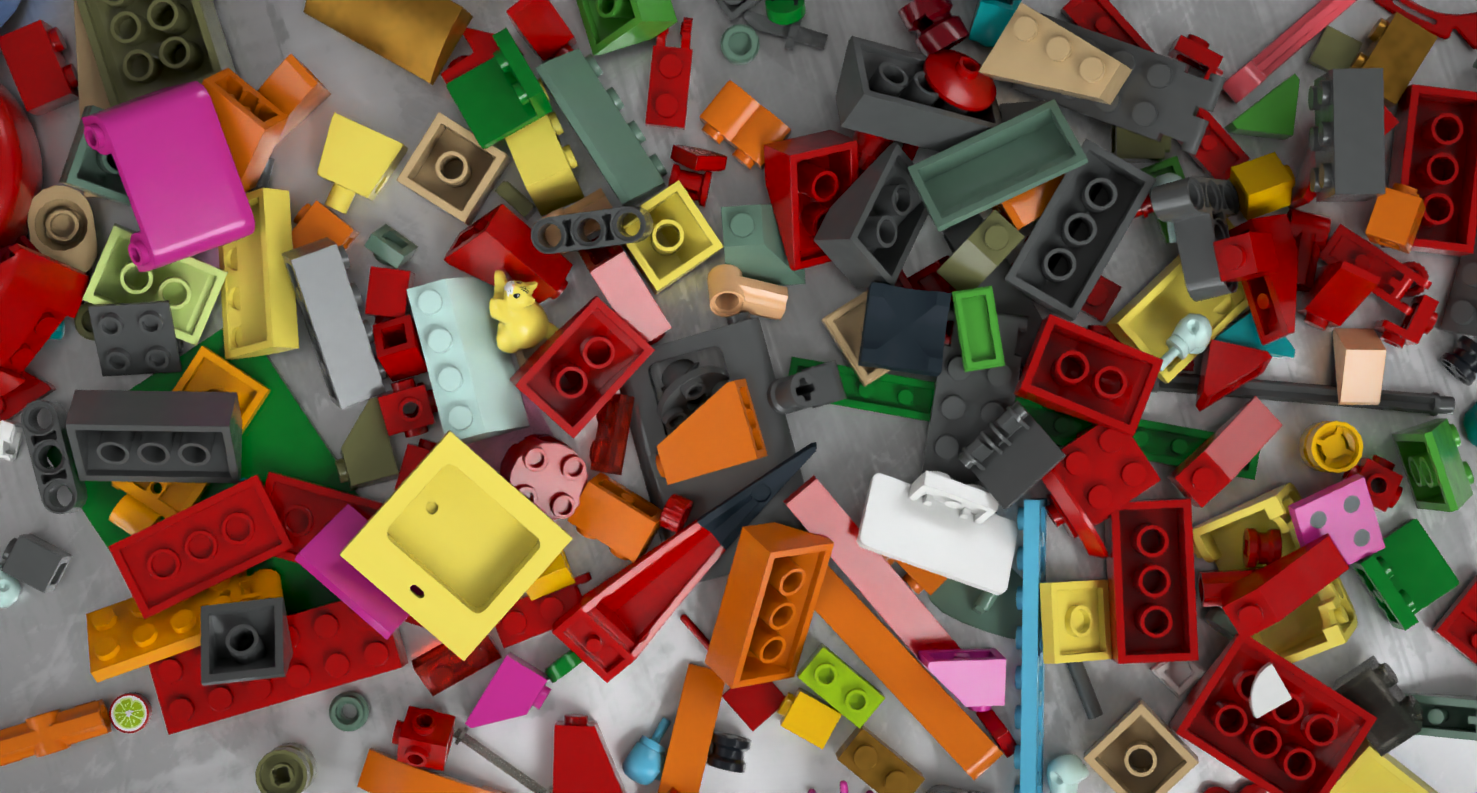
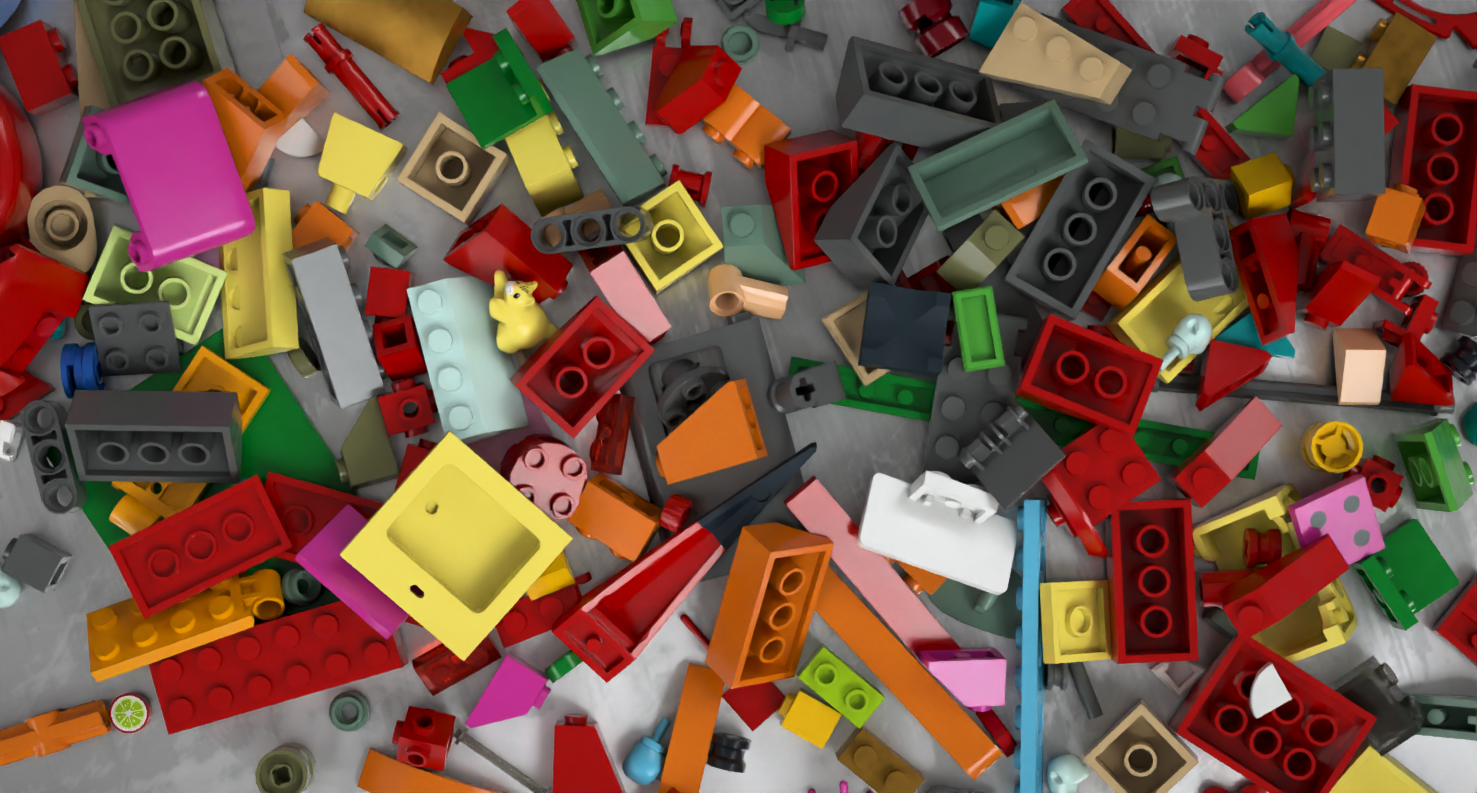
dark grey slope [201,597,293,686] -> none
olive tile [495,181,537,221] -> none
red tile [670,145,727,171] -> none
red dish [923,49,996,111] -> none
red brick [1213,232,1280,282] -> none
none -> blue wheel [60,342,106,399]
none -> white tile [275,117,325,158]
none -> sand green plate [282,567,321,607]
none -> olive tile [287,337,321,378]
none -> red pin [303,23,400,130]
none -> red slope [652,45,742,134]
none -> dark grey bush [1044,663,1068,691]
none -> orange brick [1092,214,1177,312]
none -> teal pin [1245,12,1326,89]
none -> red slope [1389,332,1454,406]

